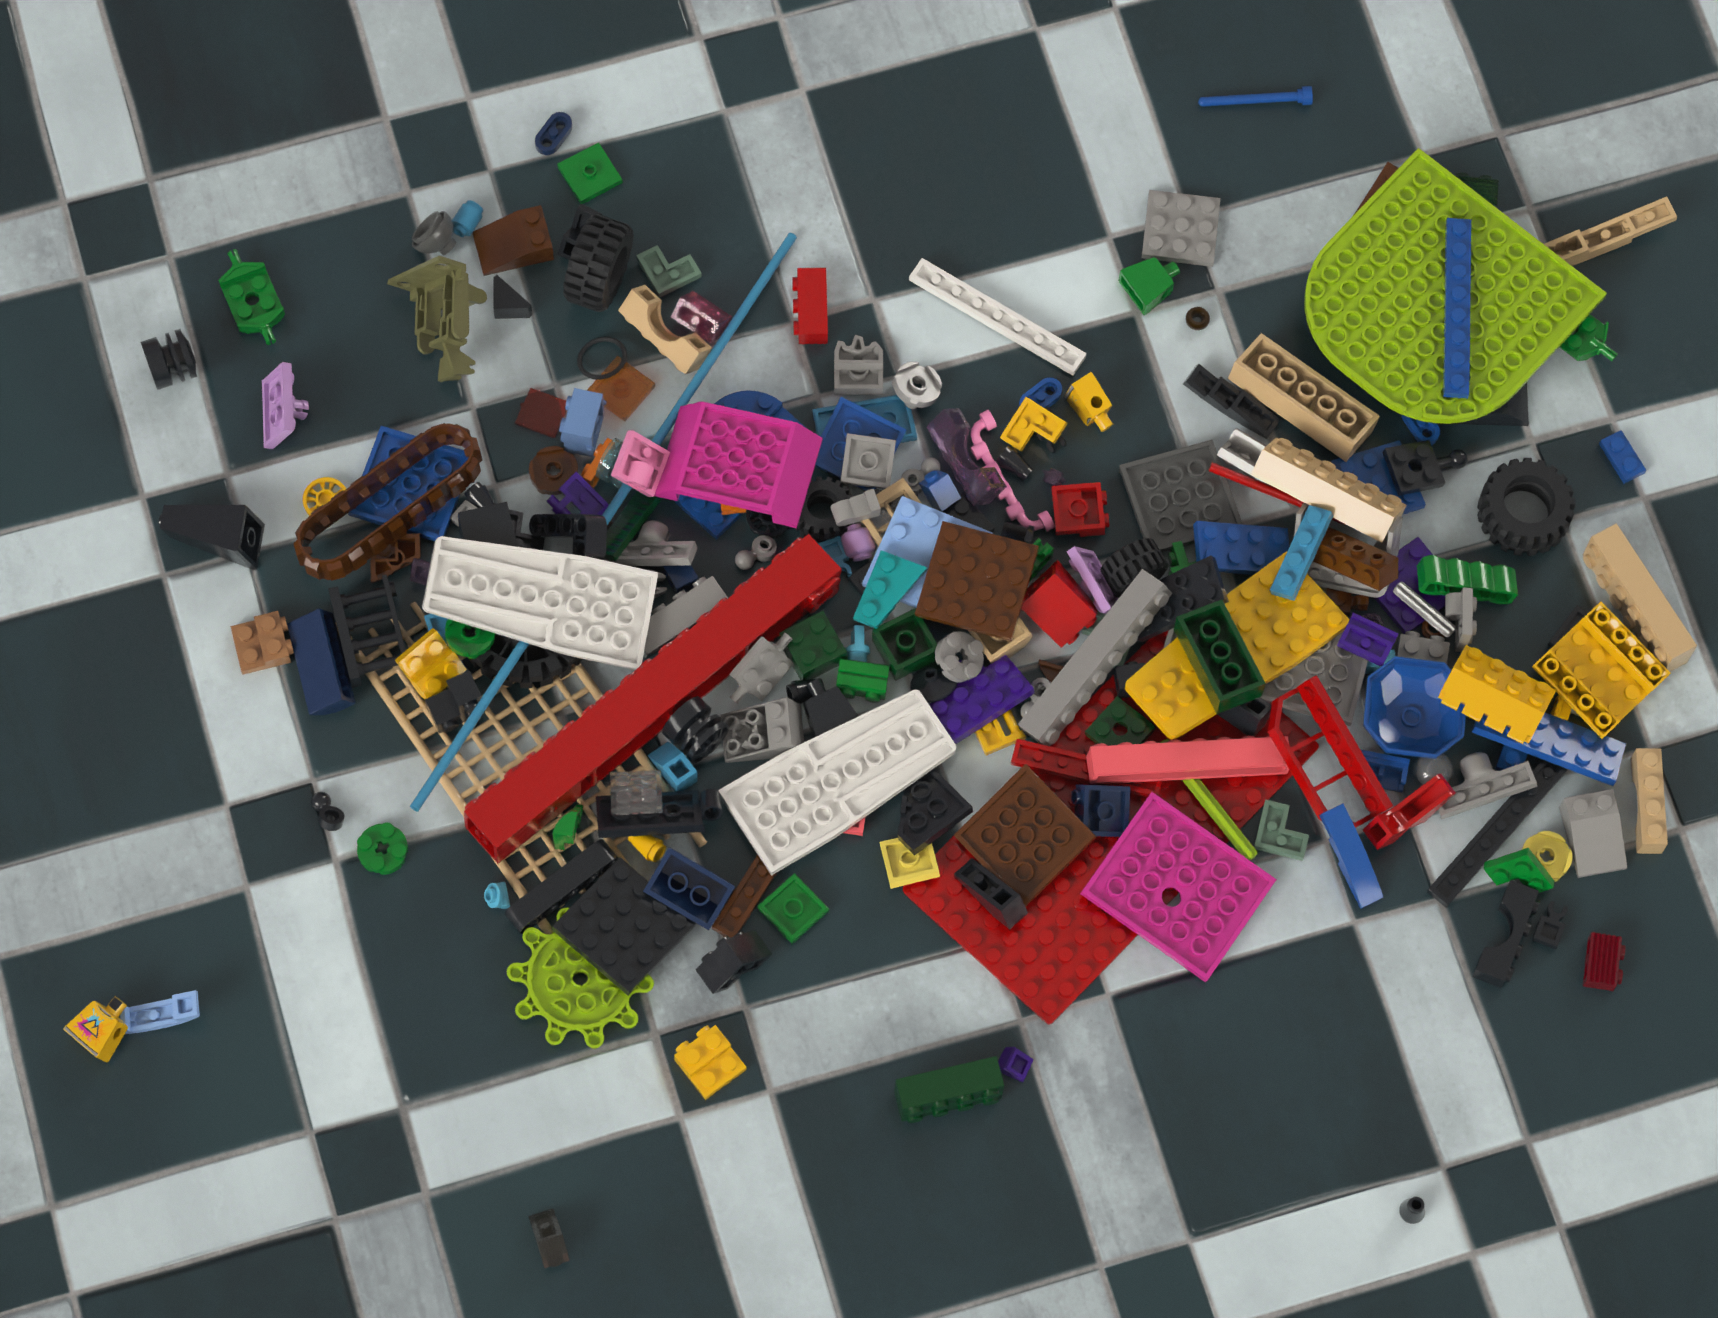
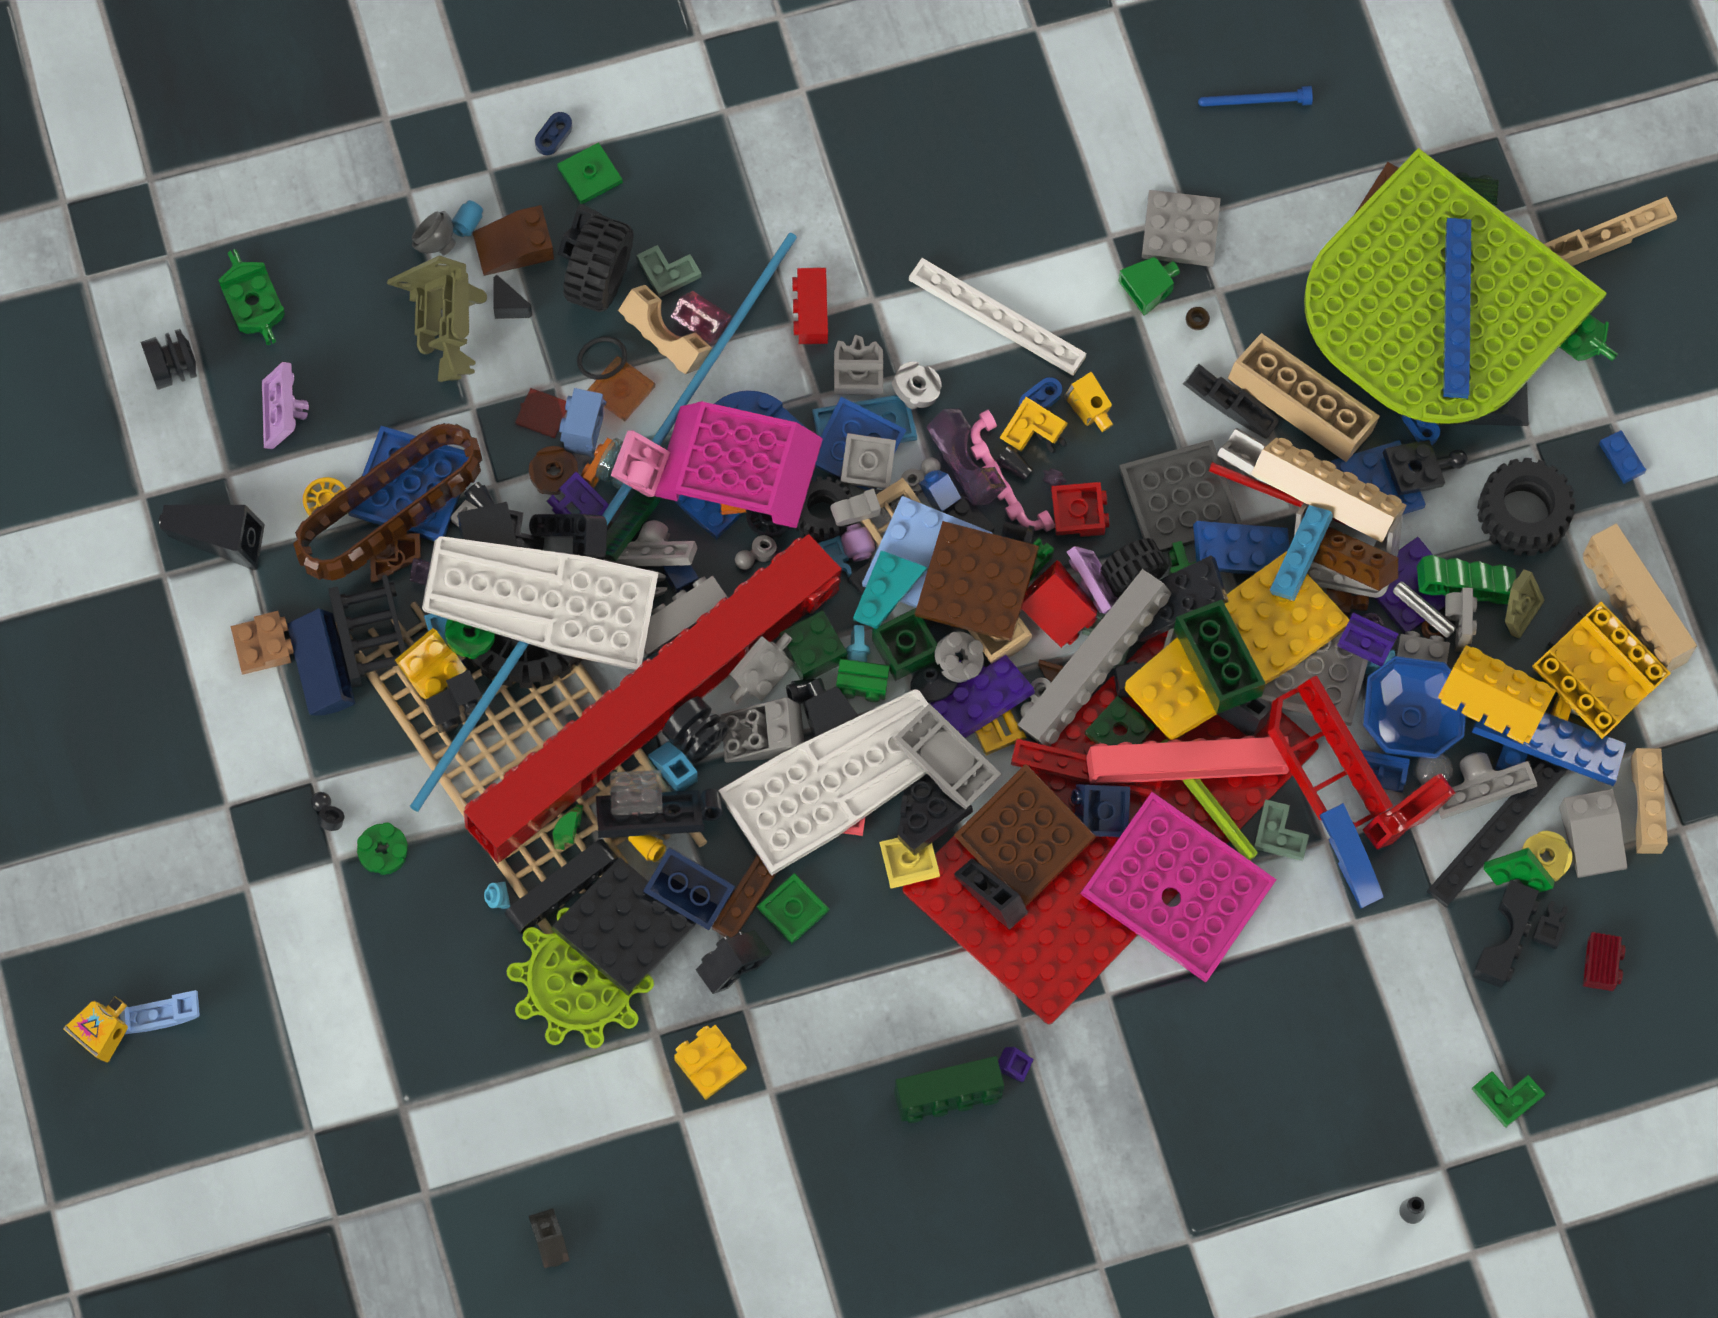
none -> light grey slope [894,704,1001,809]
none -> green plate [1472,1071,1546,1128]
none -> olive plate [1505,570,1545,638]

